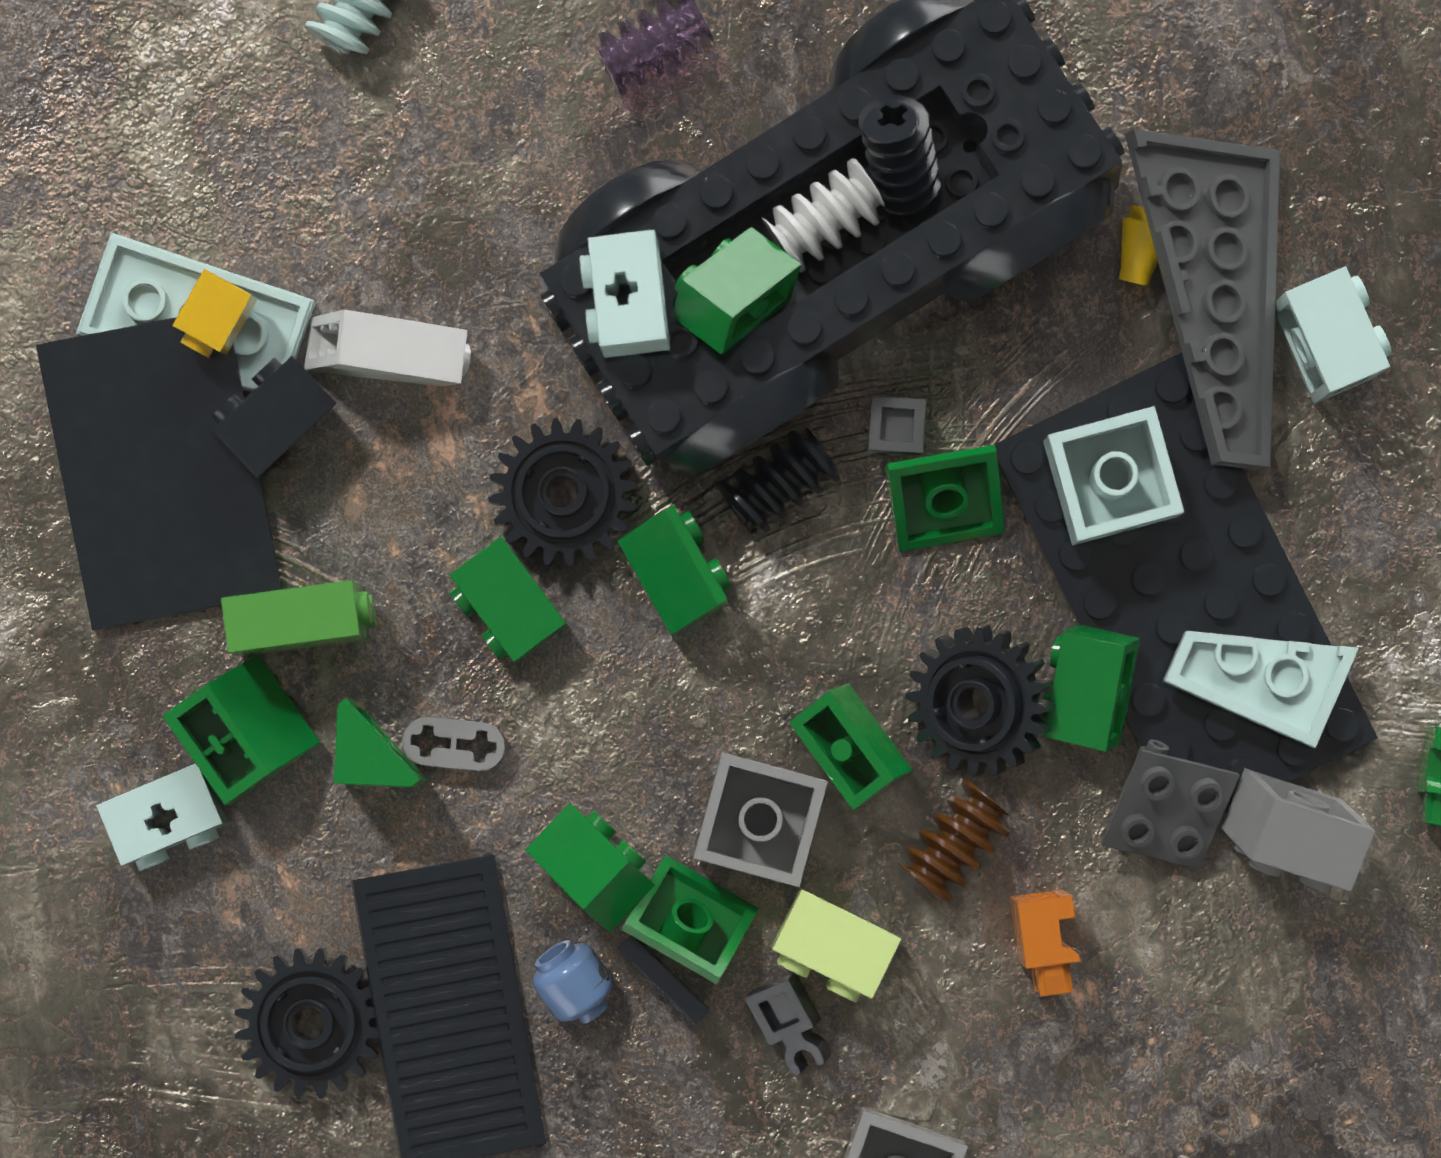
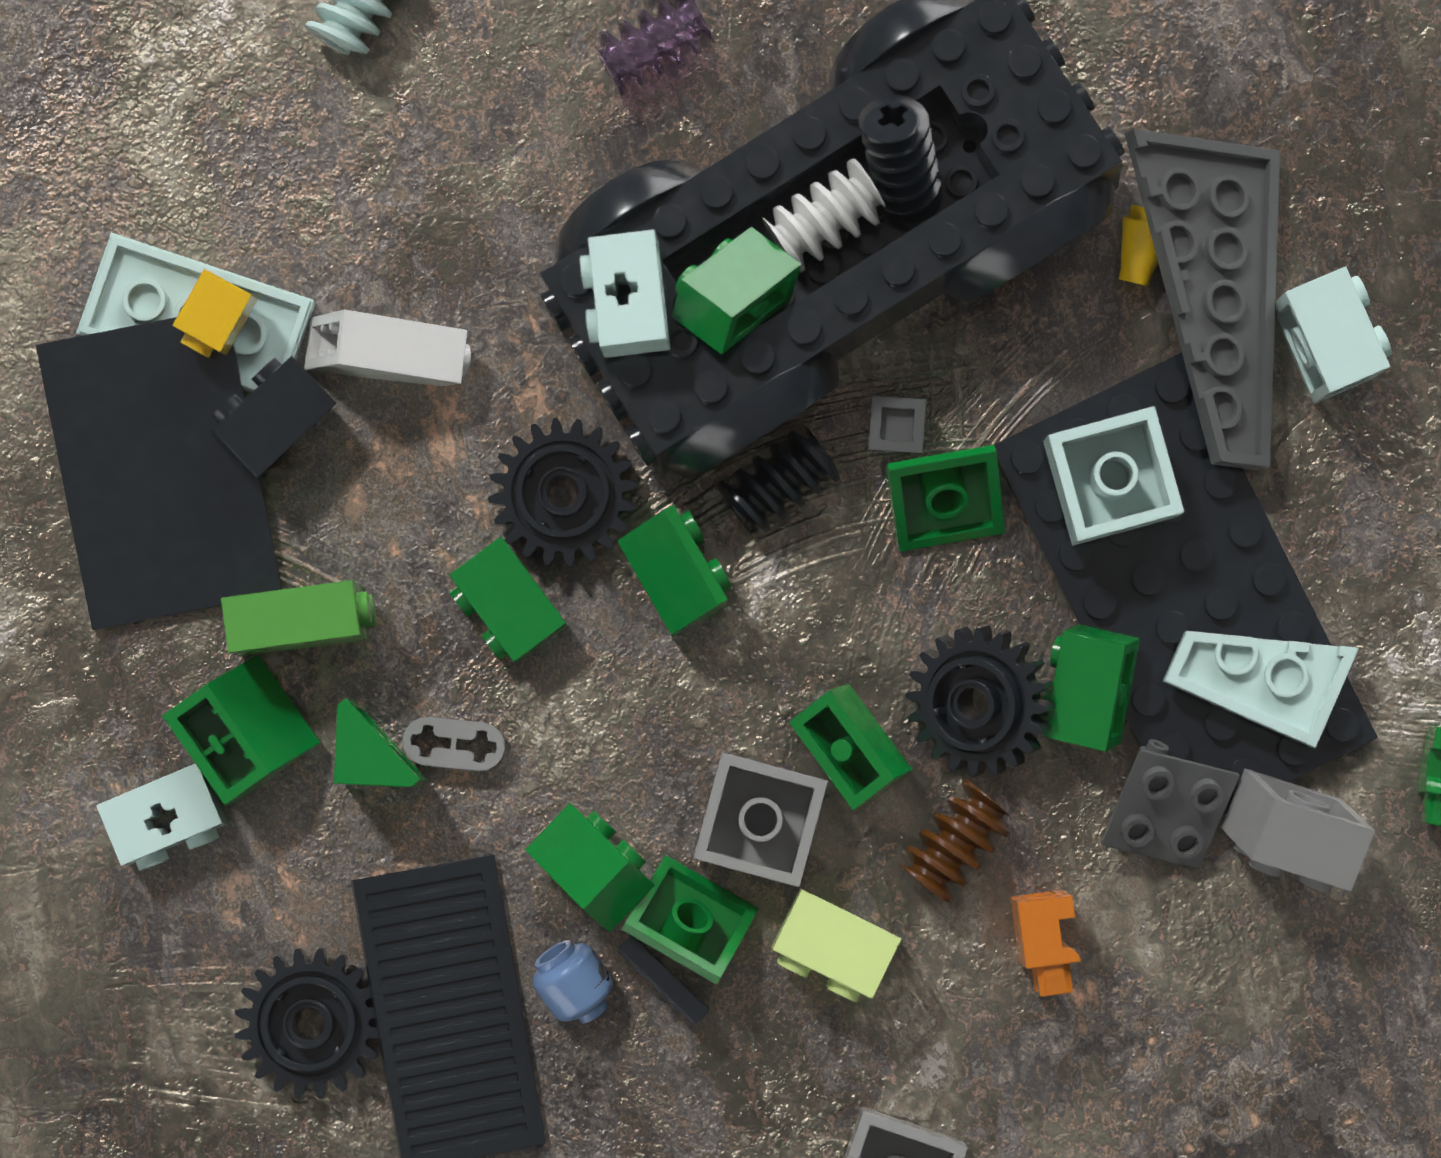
black plate [744,973,831,1076] -> none

